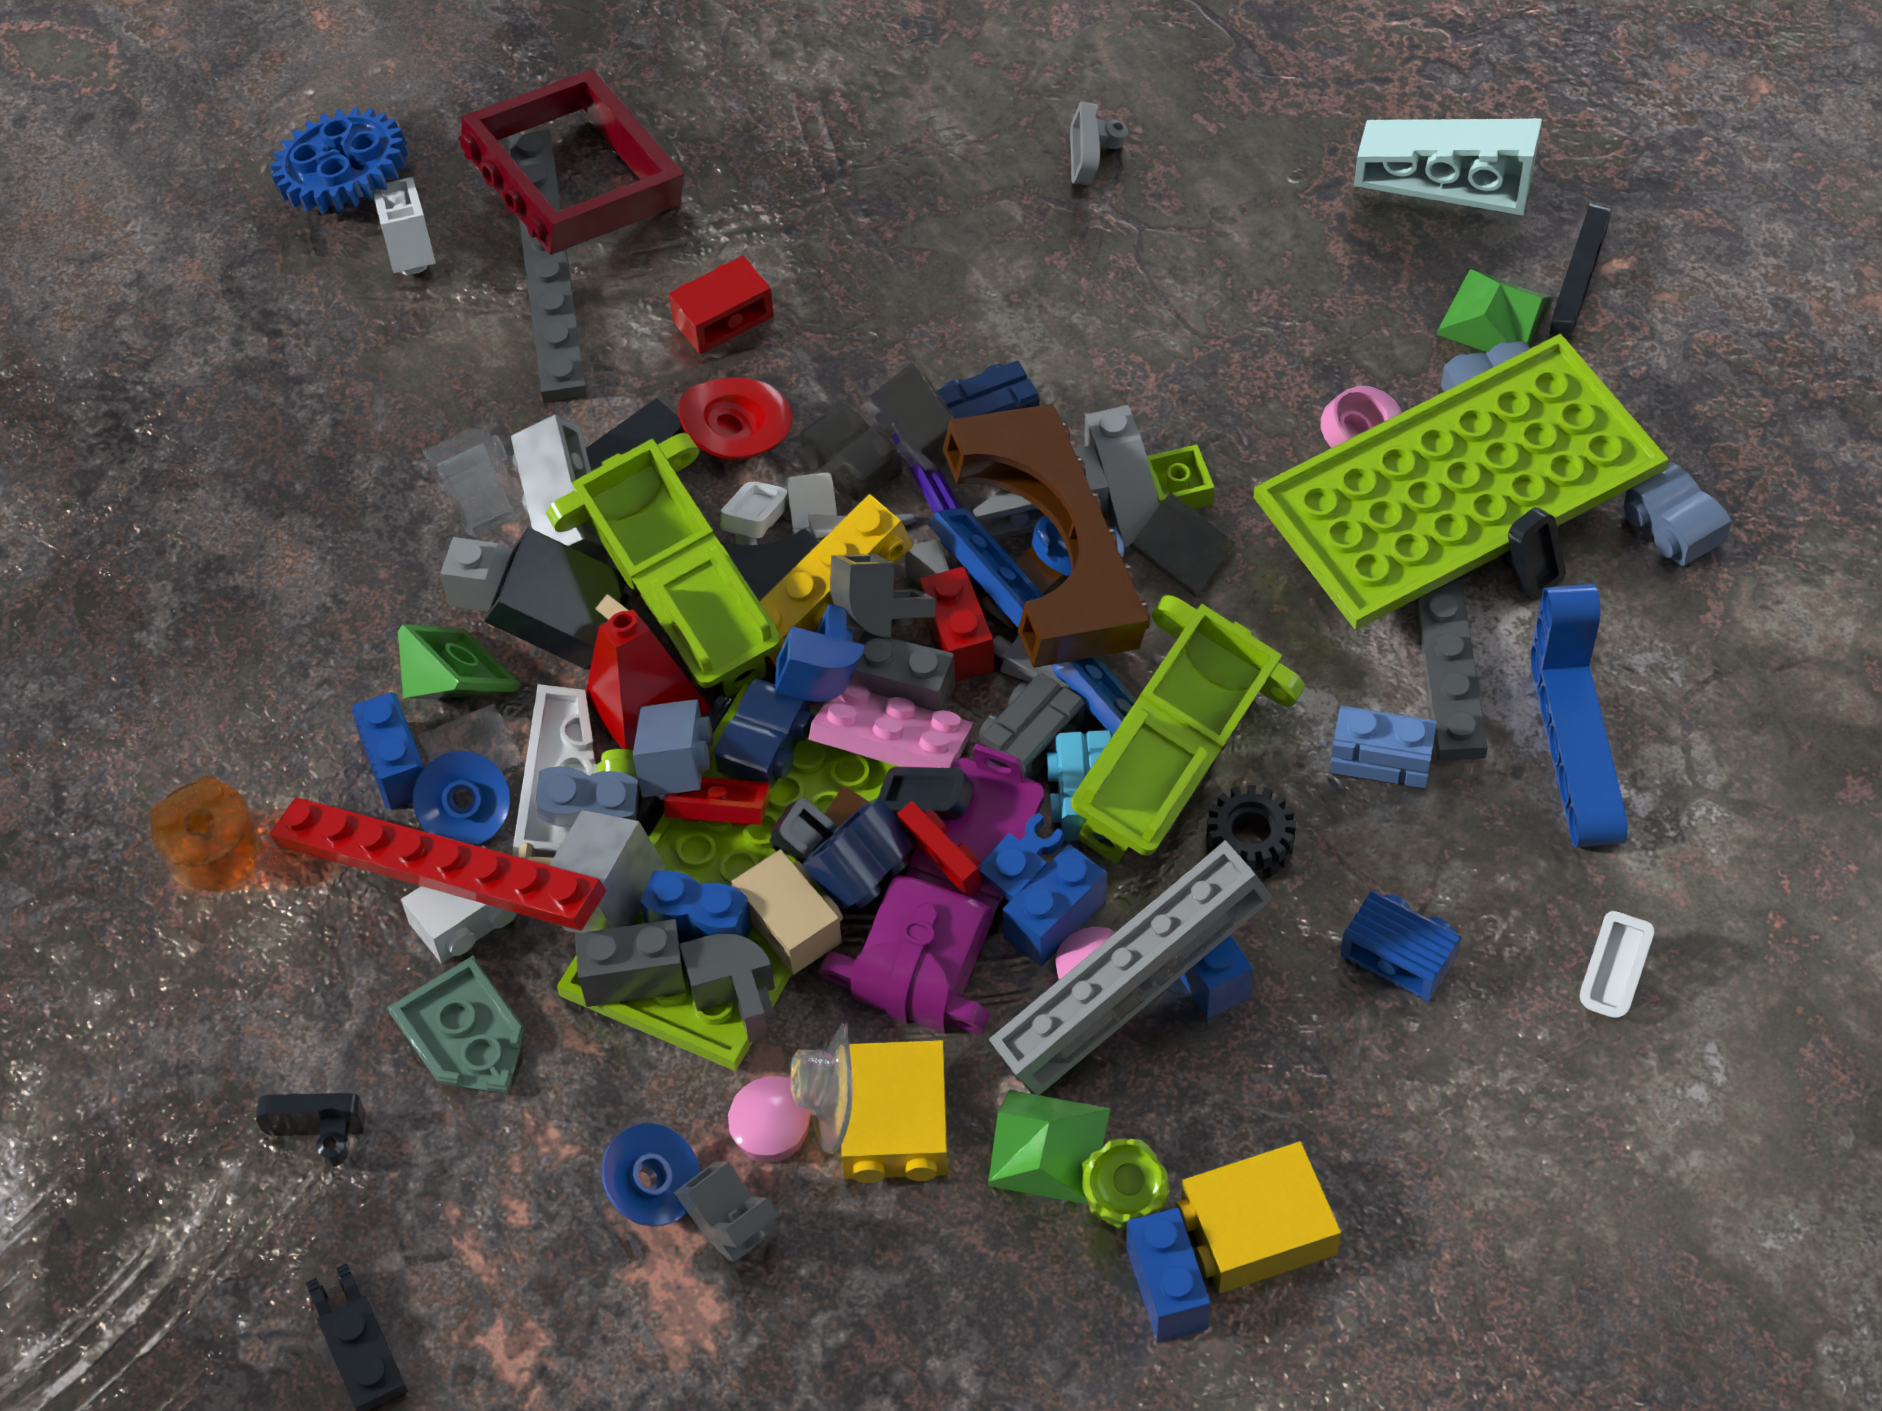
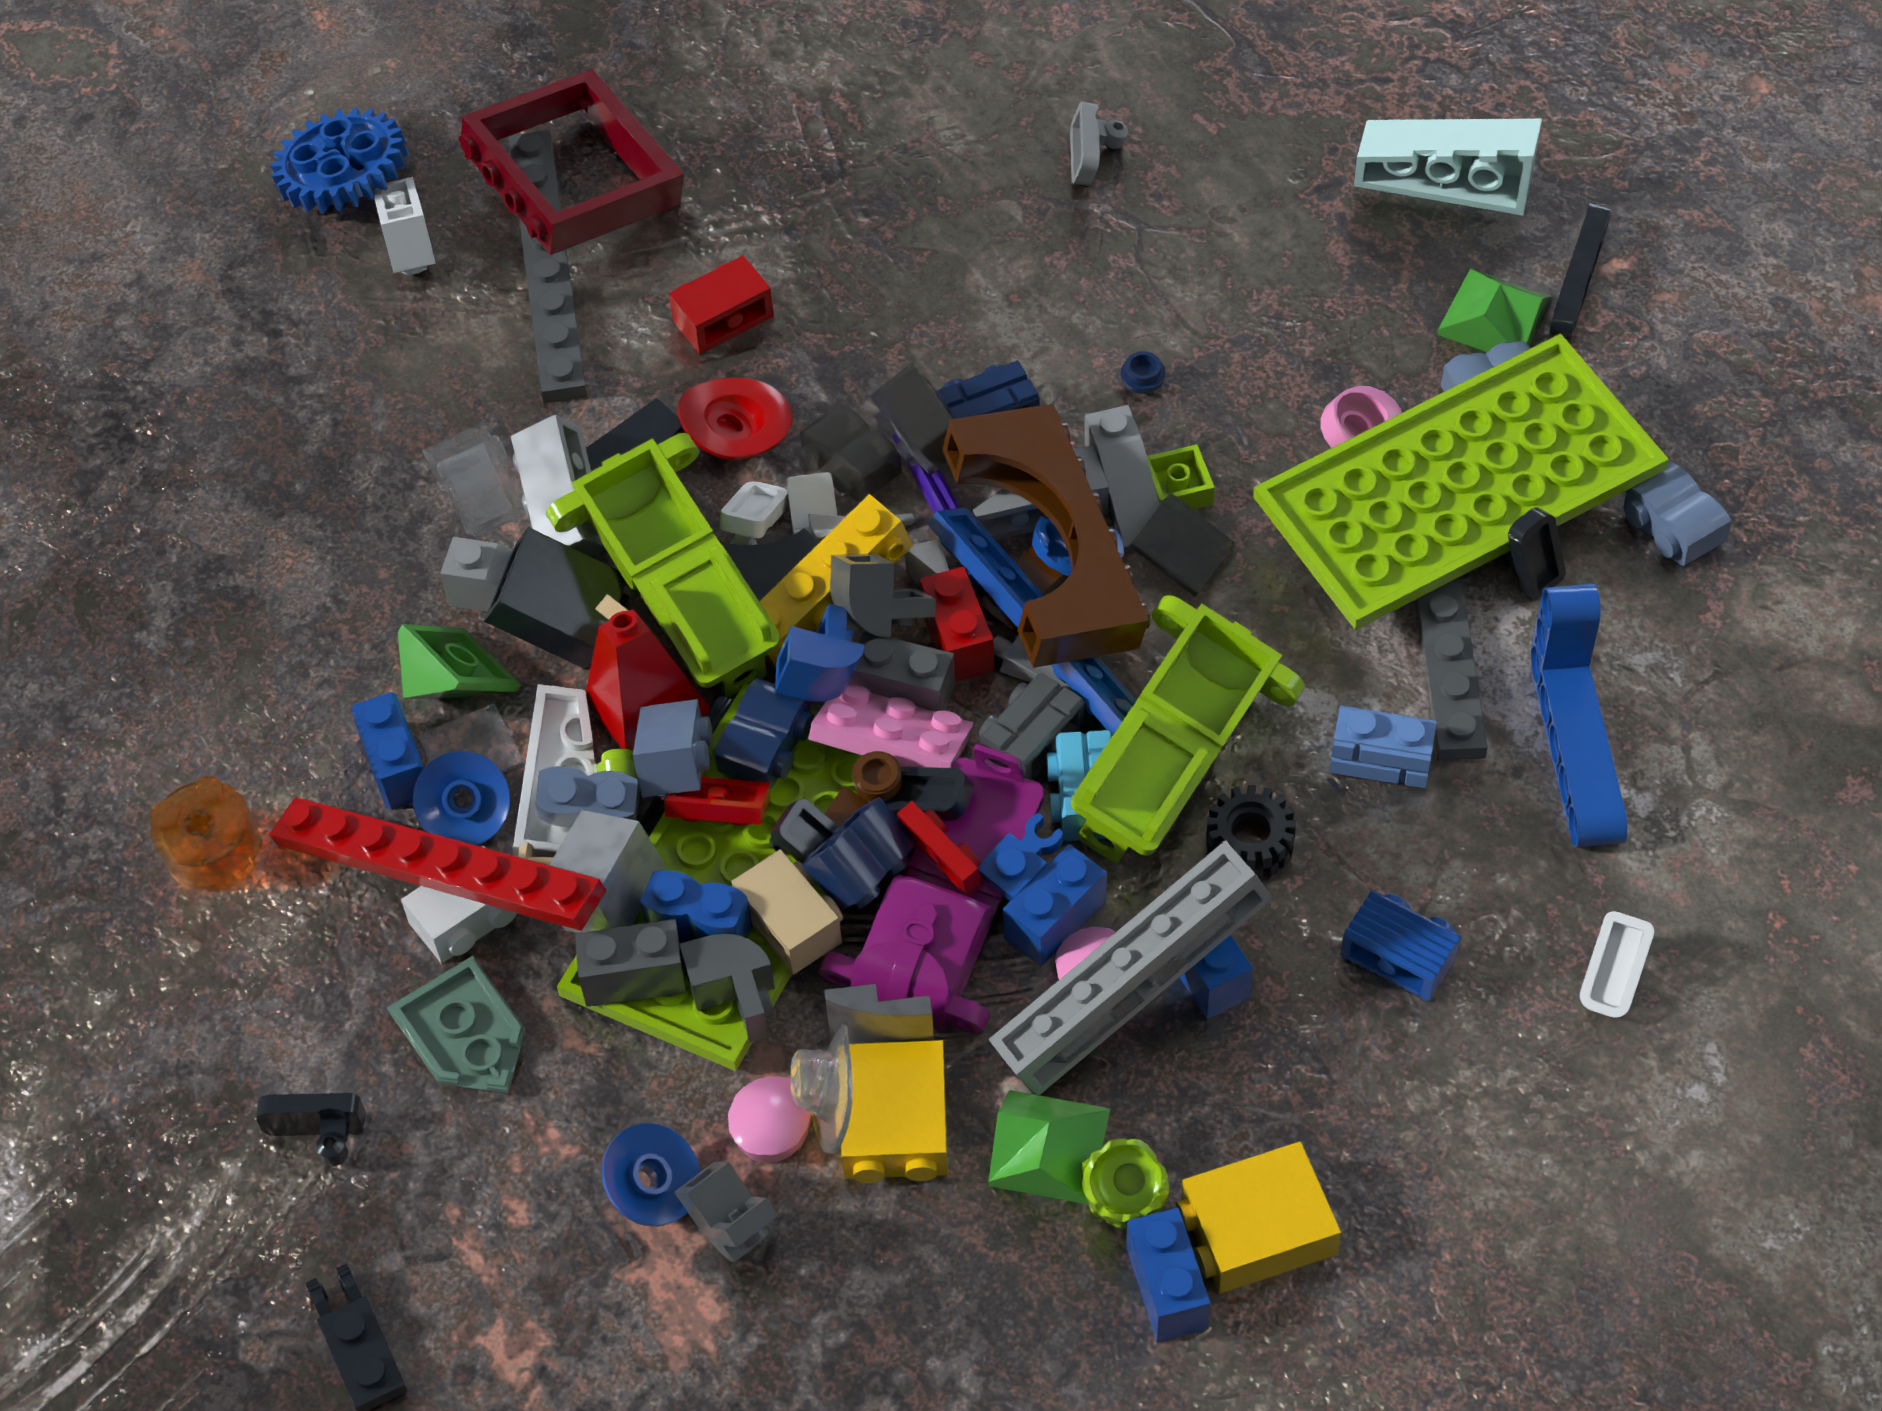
none -> flat silver slope [824,984,934,1051]
none -> reddish brown tile [852,751,903,802]
none -> dark blue plate [1121,351,1165,394]

